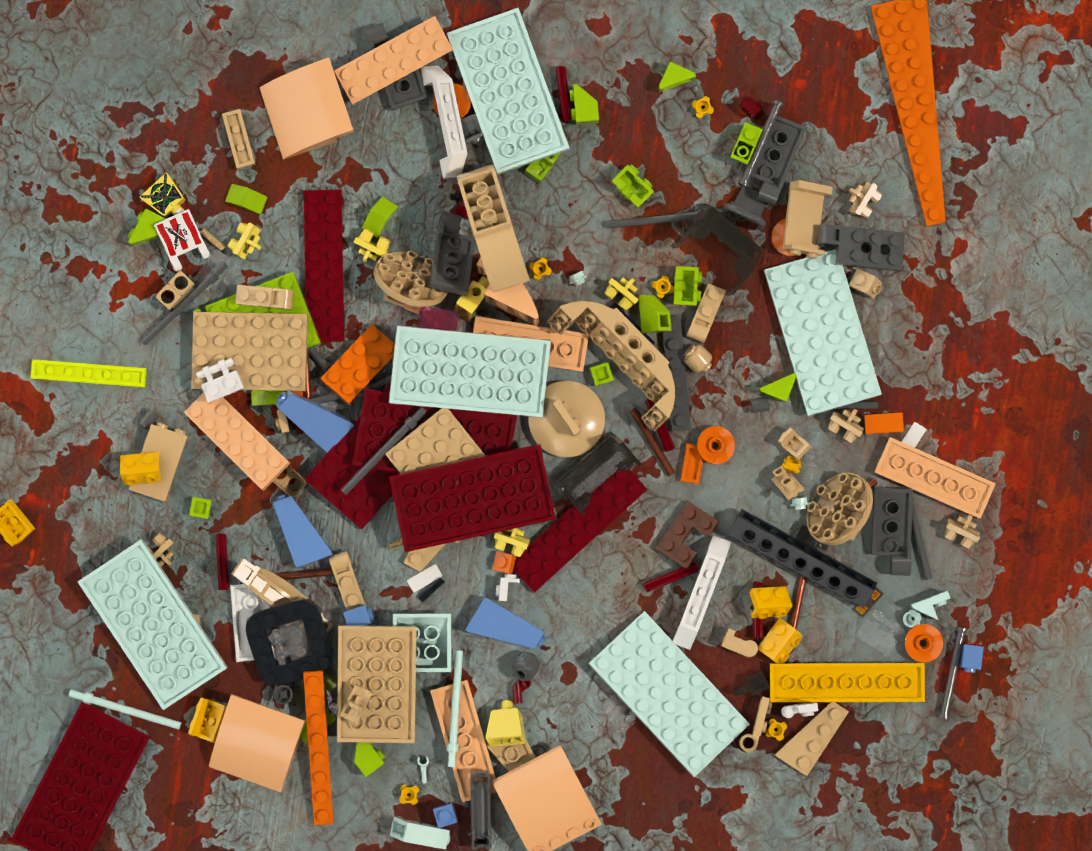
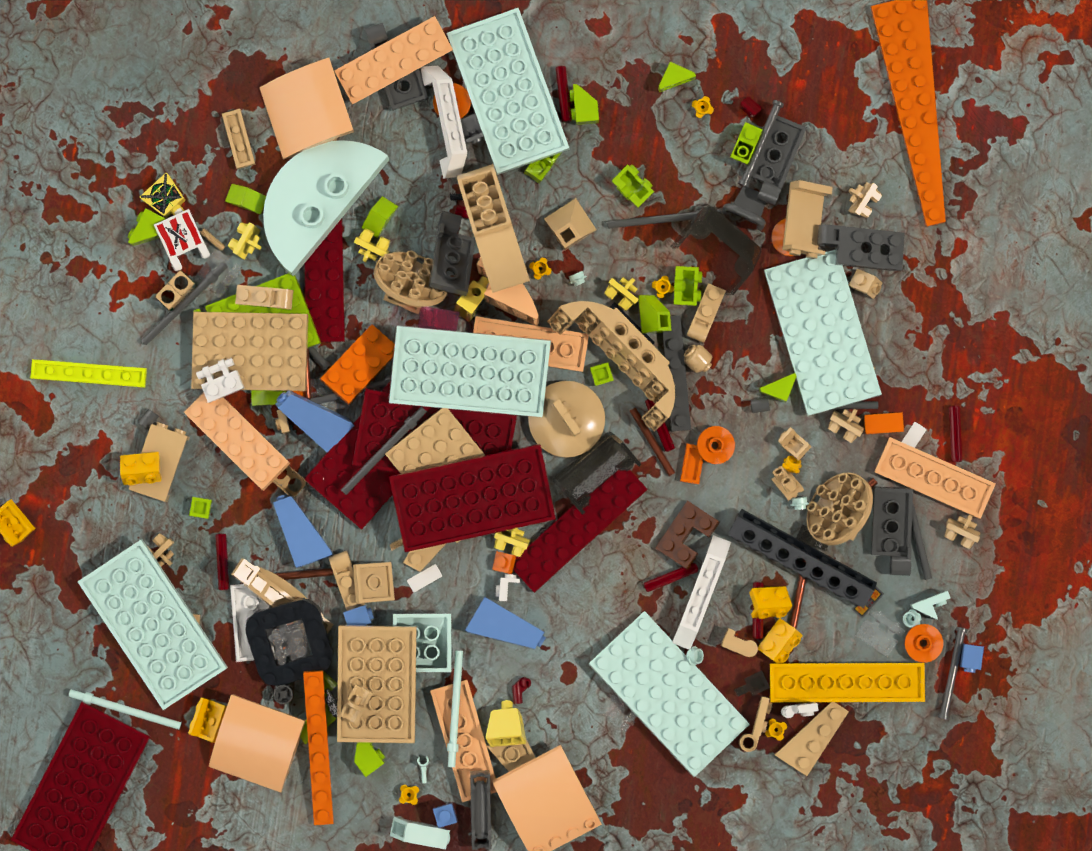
black piece [419,578,445,602] -> none
dark grey head [512,652,540,681] -> none
none -> light aqua plate [263,140,389,276]
none -> tan plate [353,562,395,604]
none -> tan slope [544,198,597,251]
none -> light aqua plate [686,646,704,665]
none -> dark red axle [949,406,962,462]

